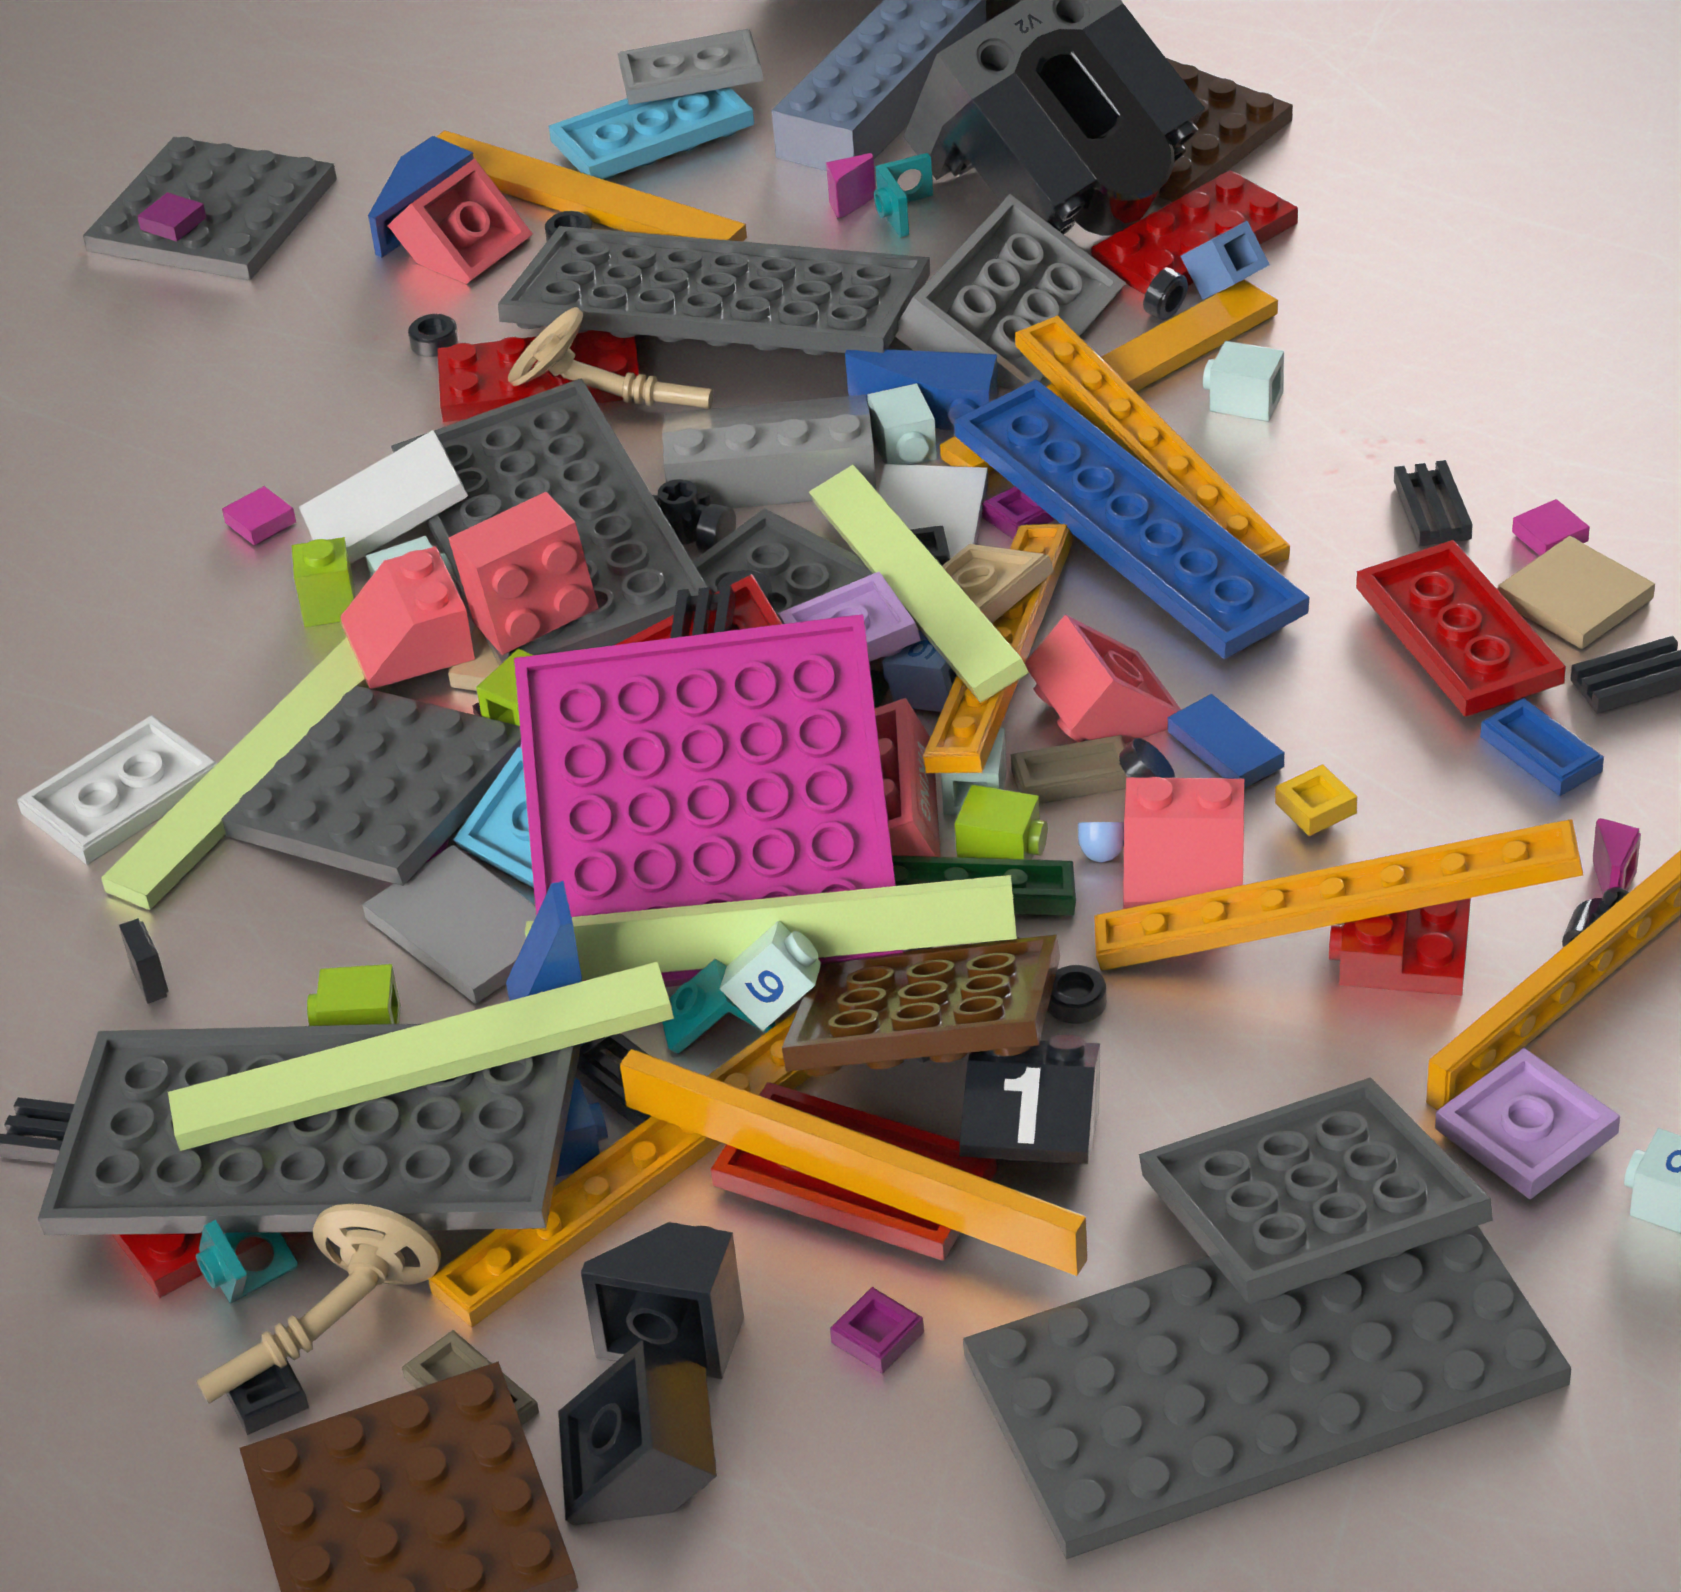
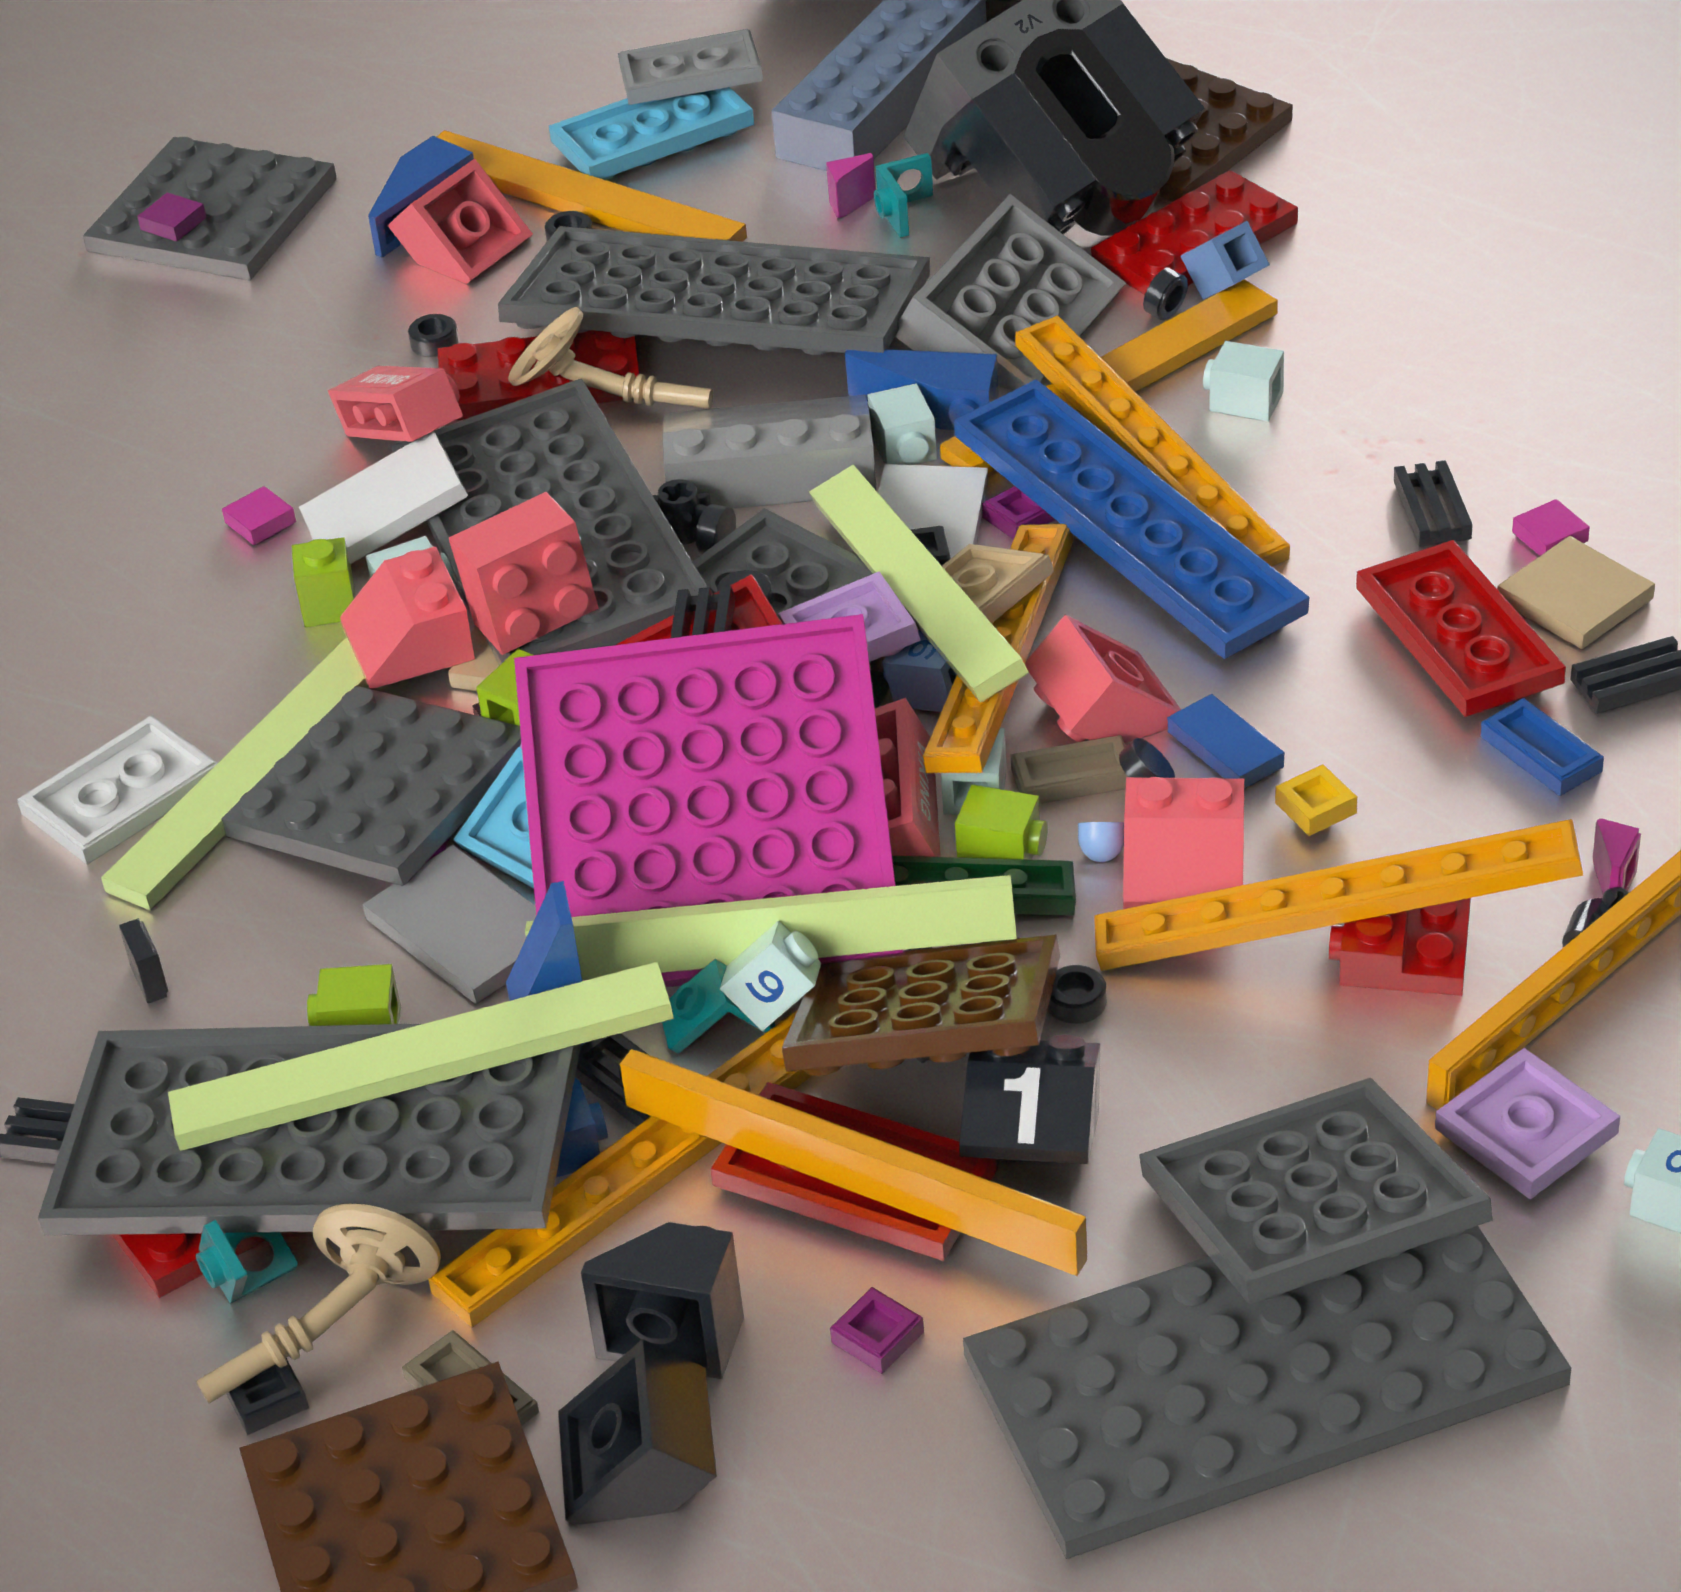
none -> coral brick [327,366,463,442]

